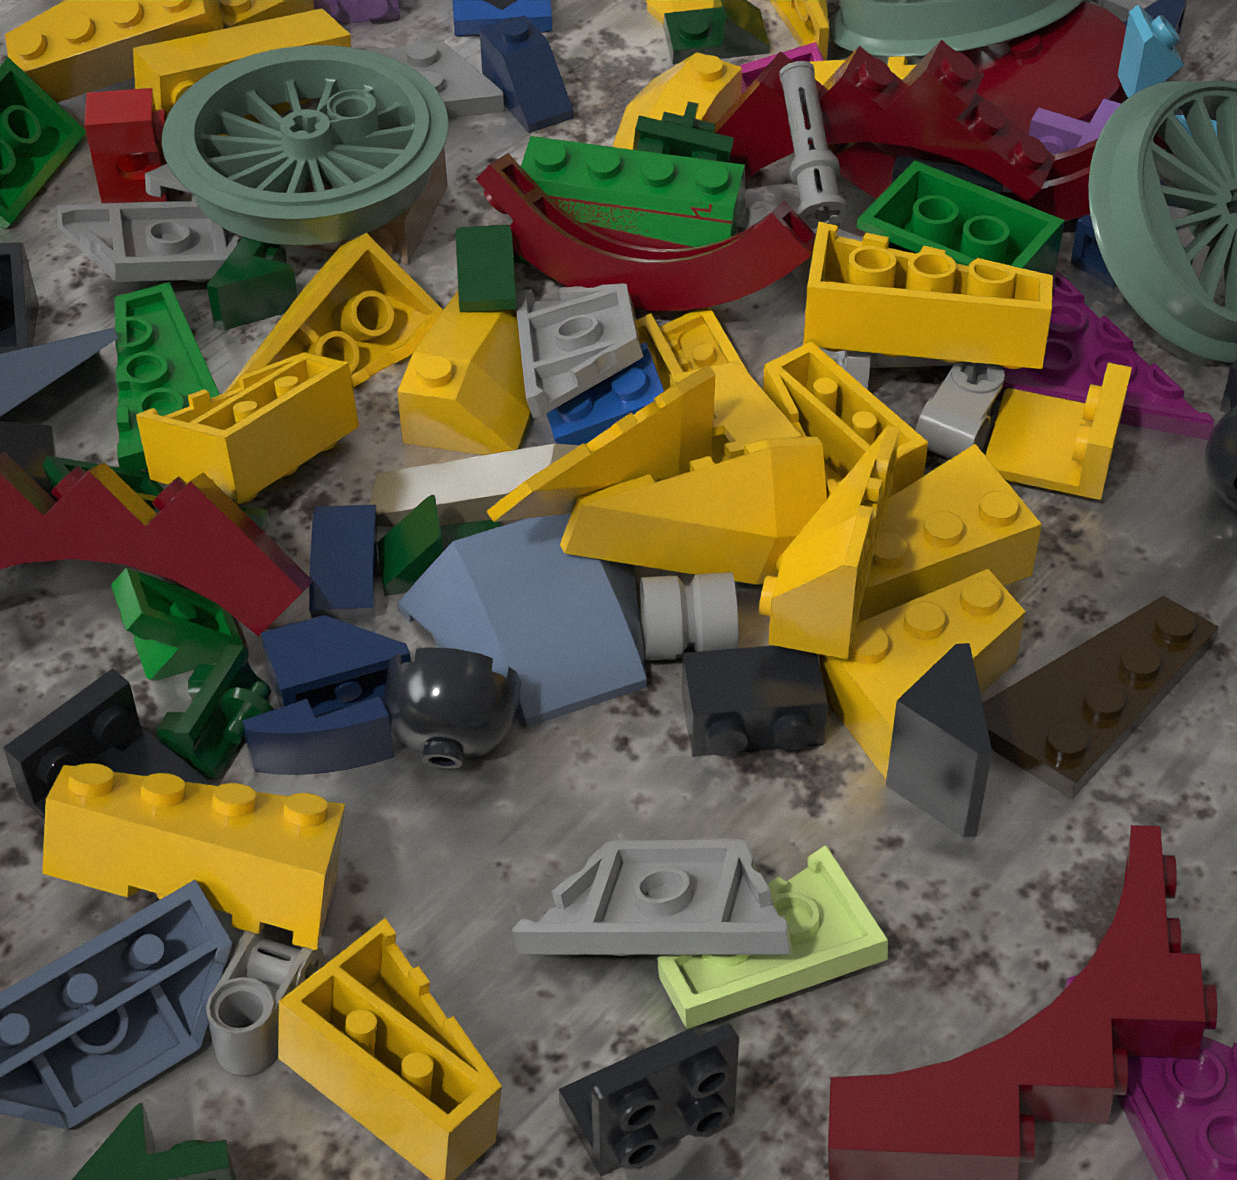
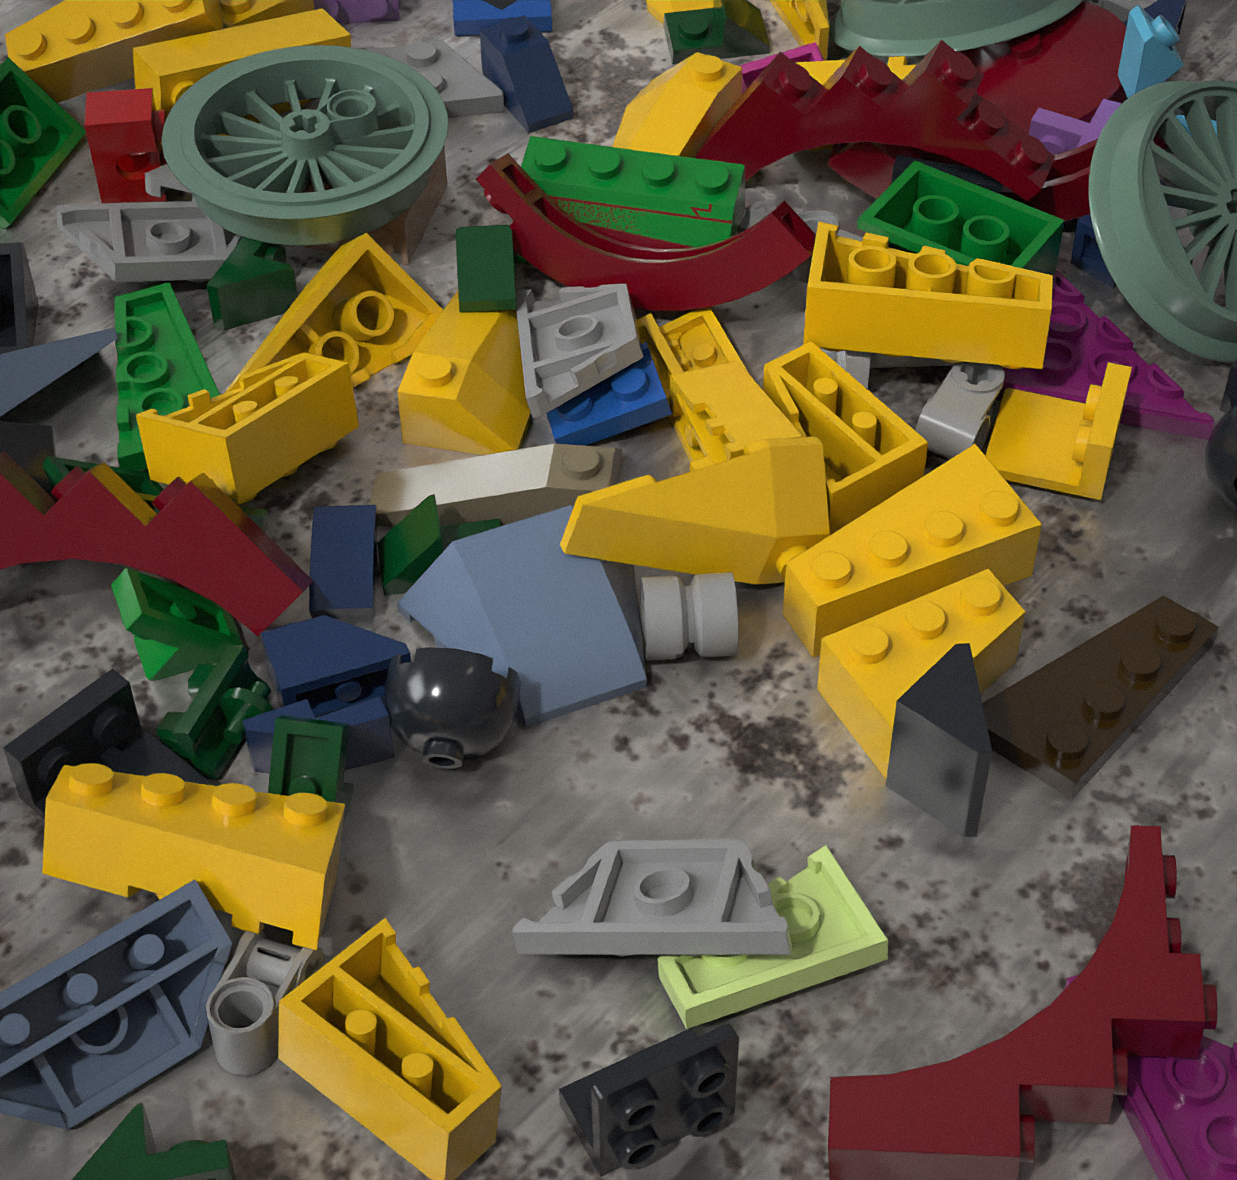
yellow wedge [486,365,716,522] -> none
dark green hips [633,101,734,163] -> none
black brick [682,645,828,757] -> none
yellow wedge [759,426,900,659] -> none
light grey pin [780,61,848,229] -> none
none -> dark green slope [268,715,354,824]

